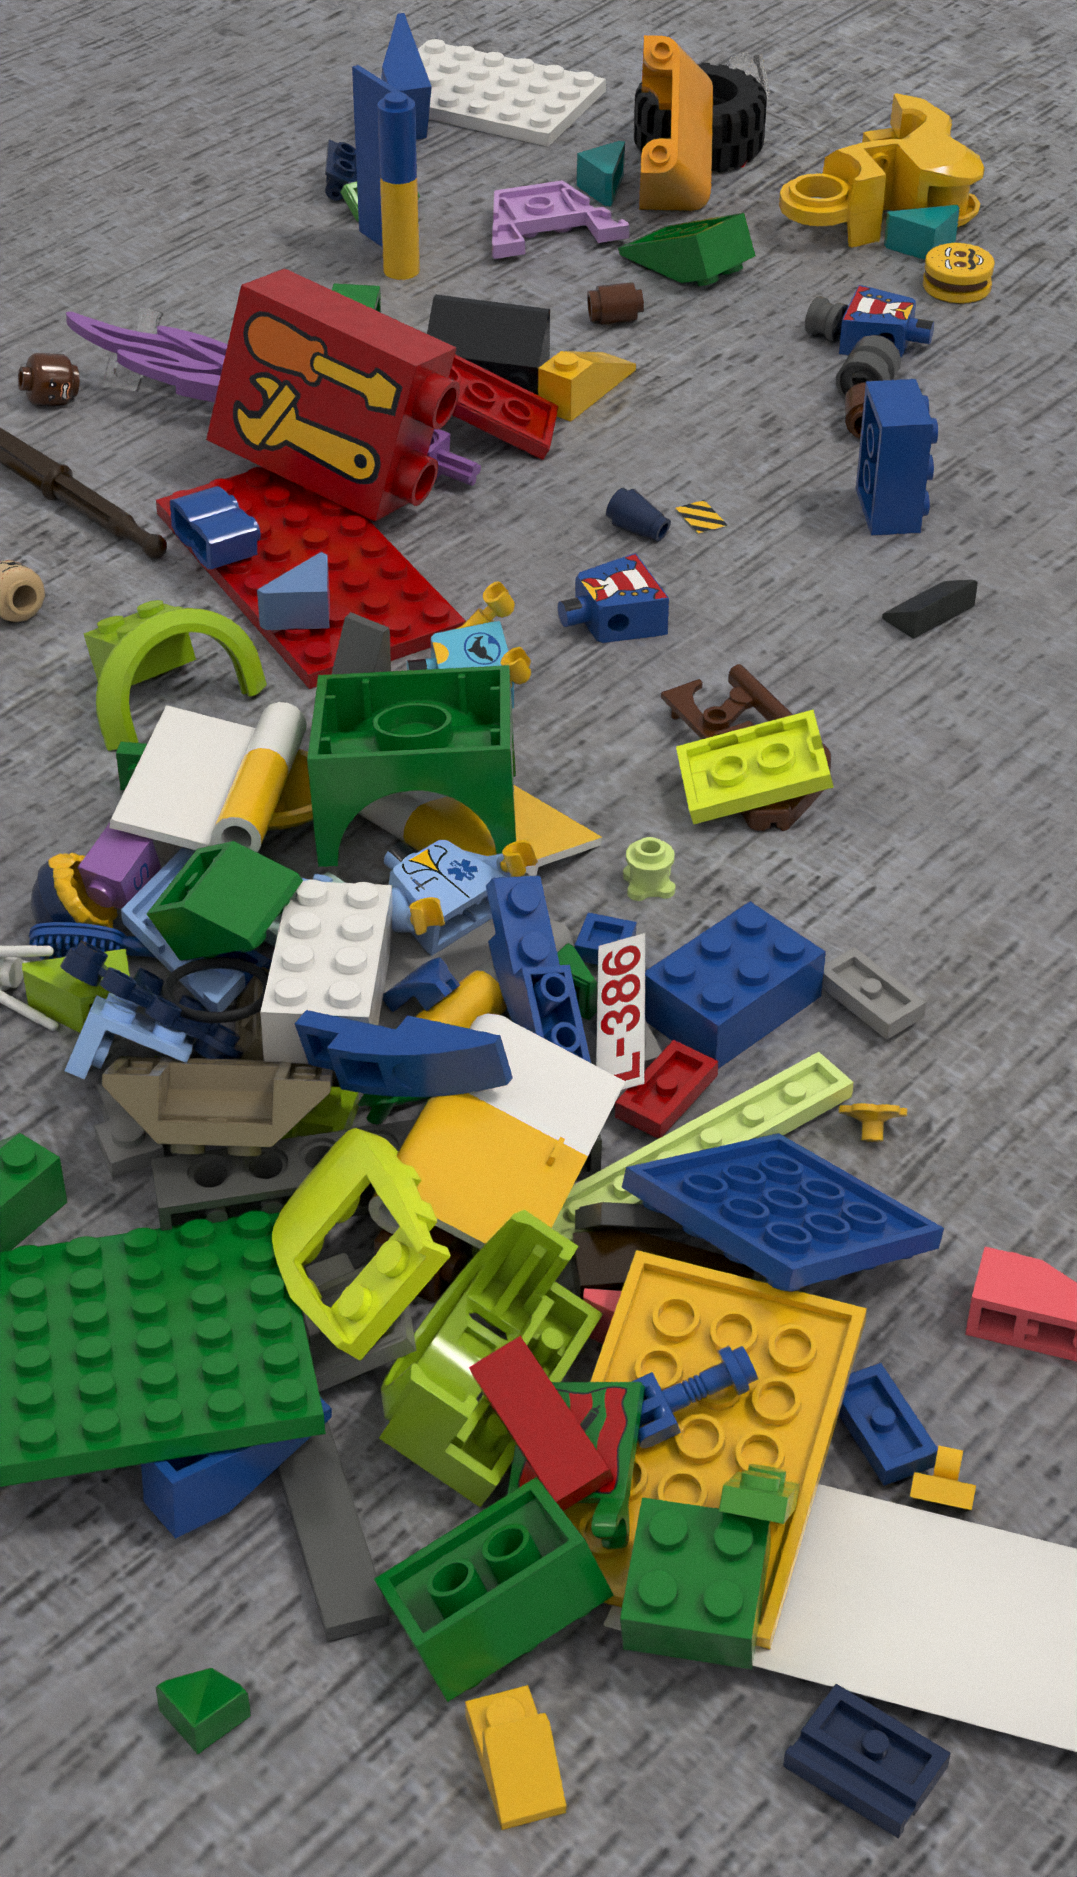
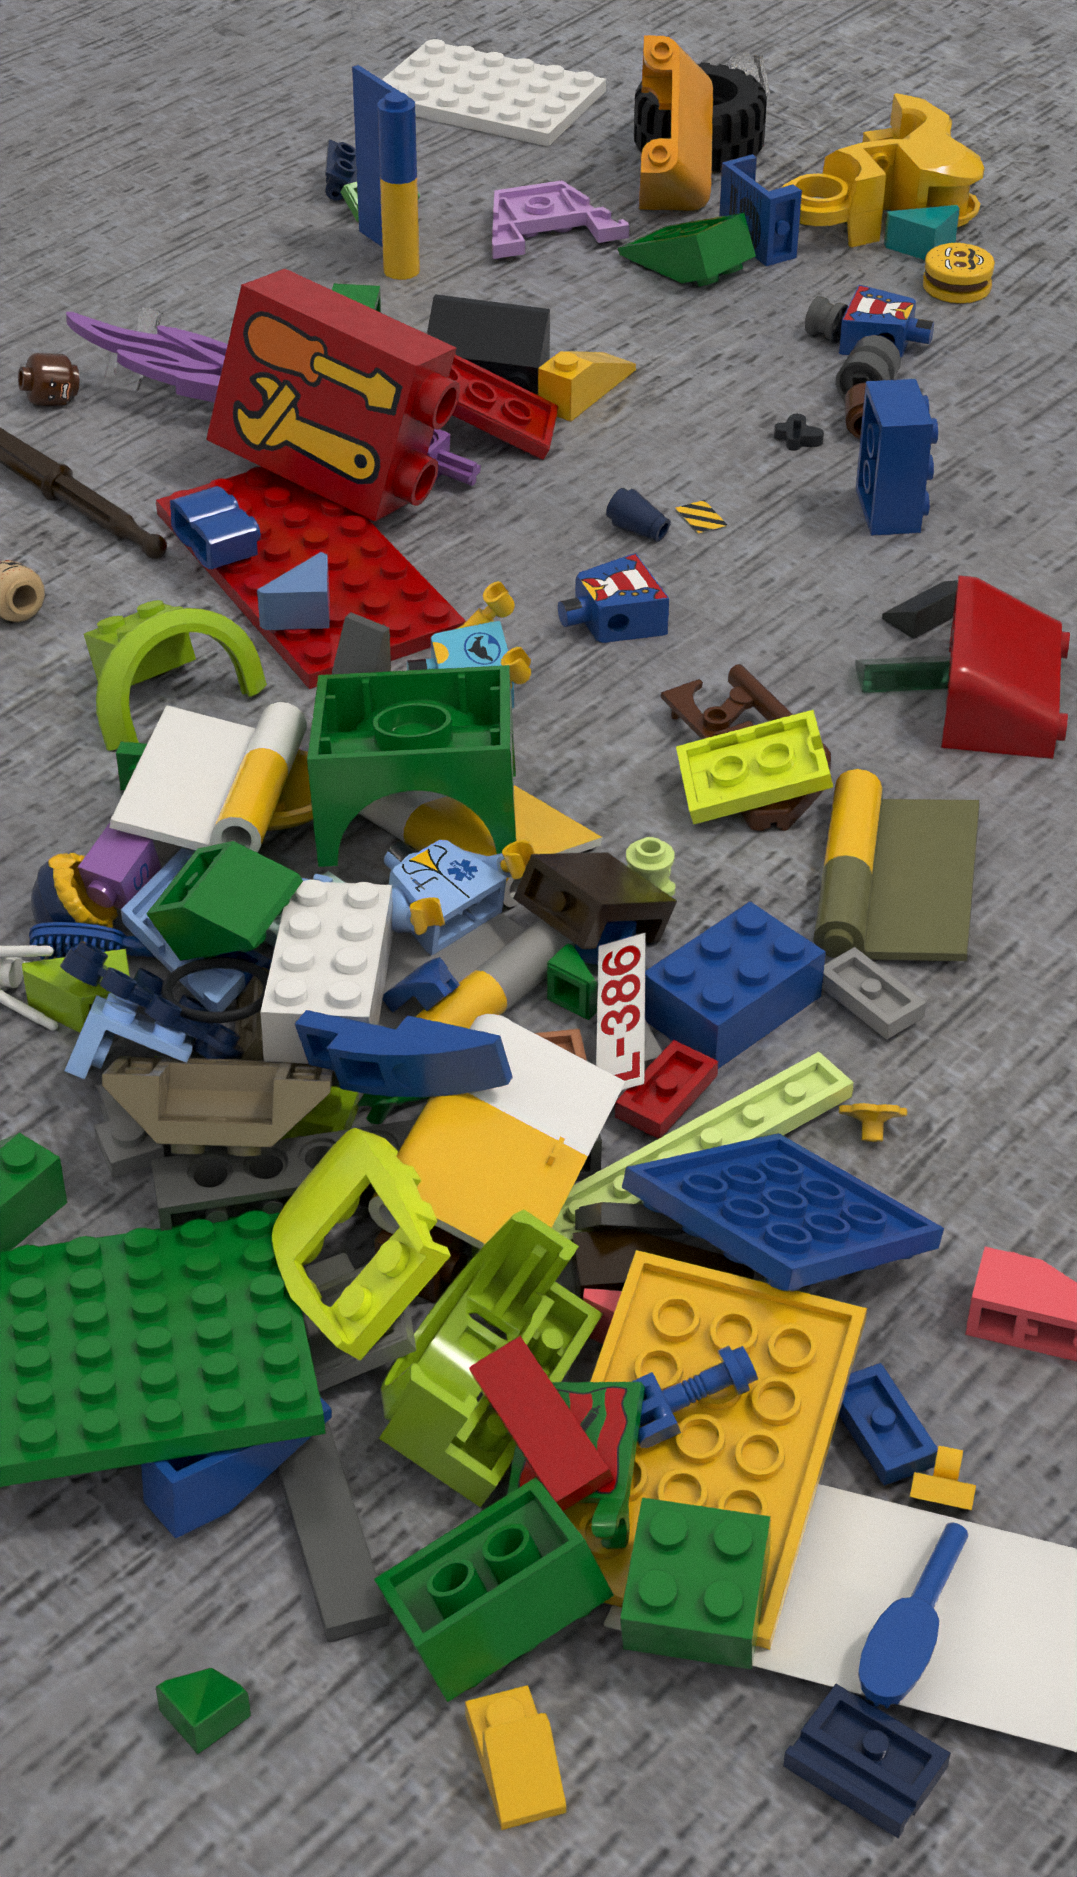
blue slope [381,13,432,140] -> none
blue slope [486,876,591,1063] -> none
teal slope [576,141,625,207] -> none
reddish brown brick [587,282,644,324] -> none
bright green plate [719,1464,800,1524] -> none
none -> dark brown panel [513,852,677,949]
none -> blue panel [719,154,802,267]
none -> black piece [774,413,824,451]
none -> olive door [813,769,980,961]
none -> clear green slope [855,656,950,693]
none -> blue piece [858,1522,968,1708]
none -> red windscreen [941,575,1070,759]

